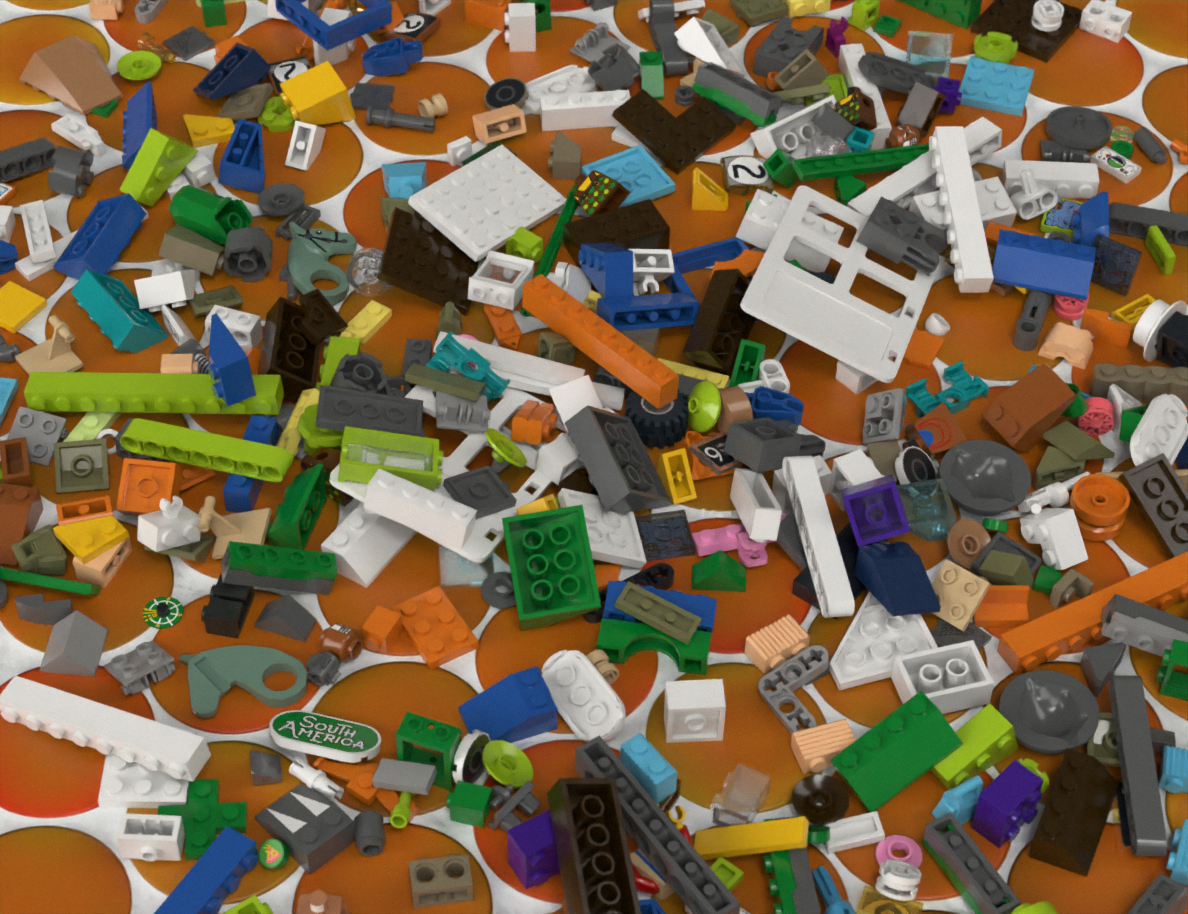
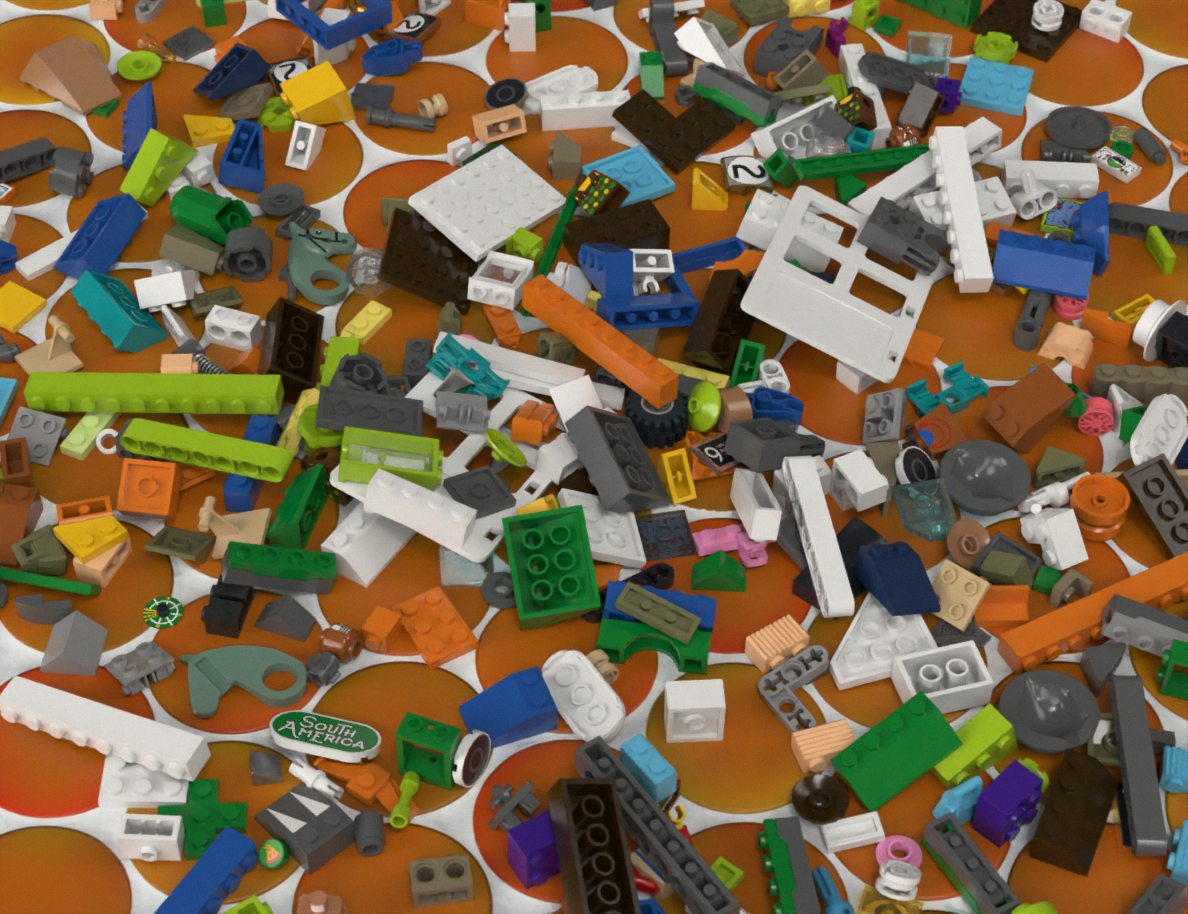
white plate [20,200,56,263] -> none
white hinge [51,113,106,156] -> none
olive slope [54,438,110,494] -> none
white brick [137,495,201,552] -> none
blue slope [208,313,256,406] -> none
dark brown tile [297,289,348,345] -> none
light grey tile [372,758,437,795] -> none
medium azure torso [382,162,427,199] -> none
olive tile [405,363,486,401] -> none
green brick [446,780,492,828] -> none
lime dish [482,740,533,788] -> none
light grey hinge [570,23,631,63] -> none
dark grey brick [588,43,640,91] -> none
yellow tile [694,816,809,860] -> none
clear brick [710,763,771,827] -> none
green tile [807,825,830,843] -> none
dark purple brick [841,474,910,547] -> none
white piece [925,313,950,336] -> none
green tile [982,518,1009,534] -> none
olive slope [1043,420,1115,460] -> none
clear smoke tile [1091,234,1142,296] -> none

